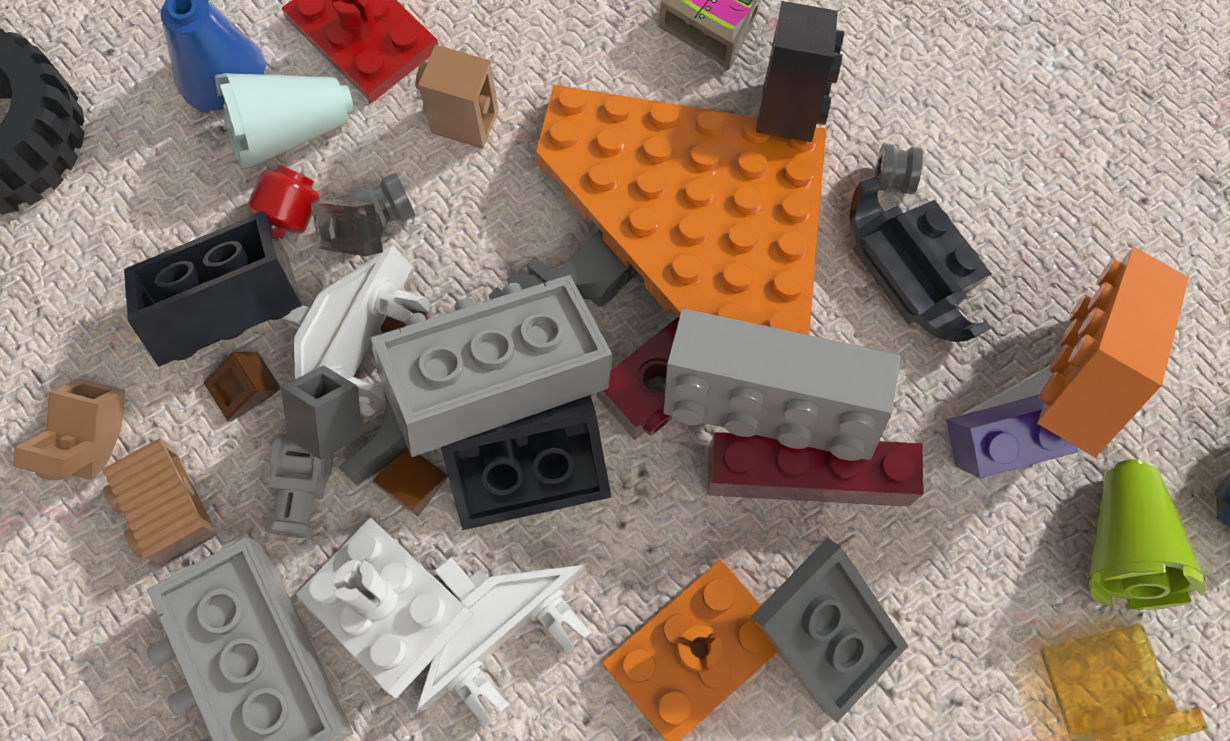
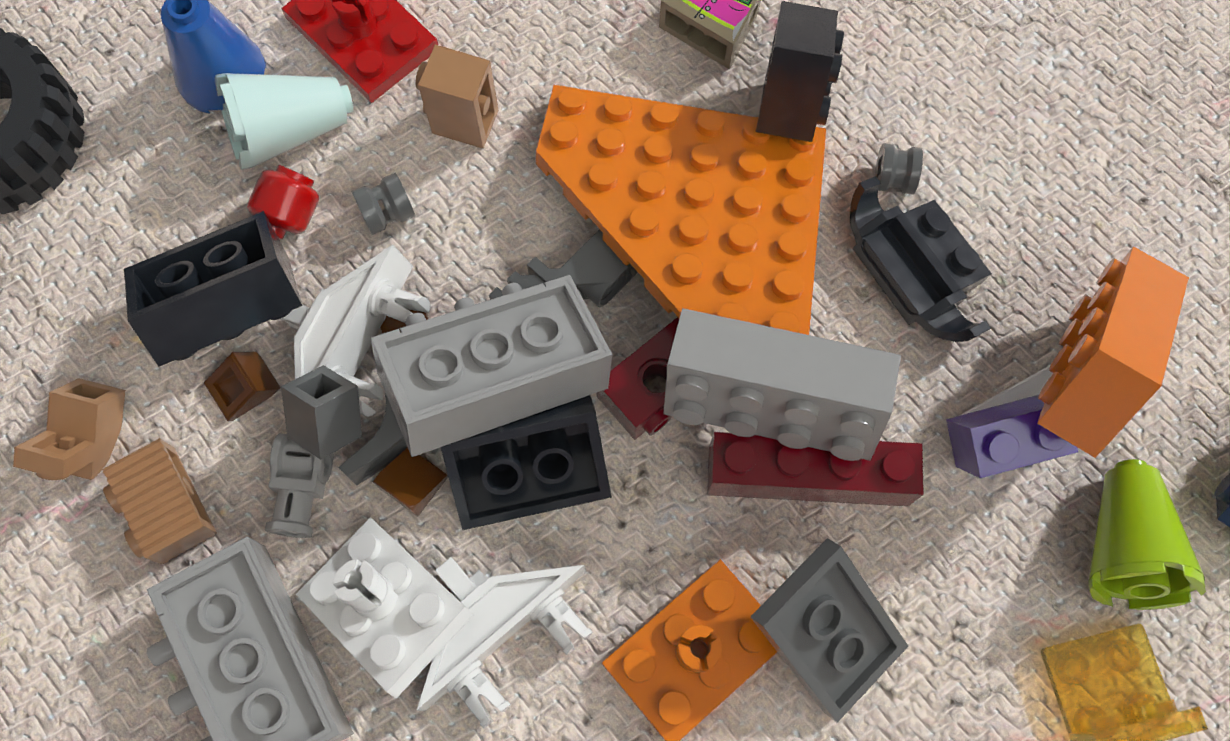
clear smoke plate [310,198,383,257] -> none

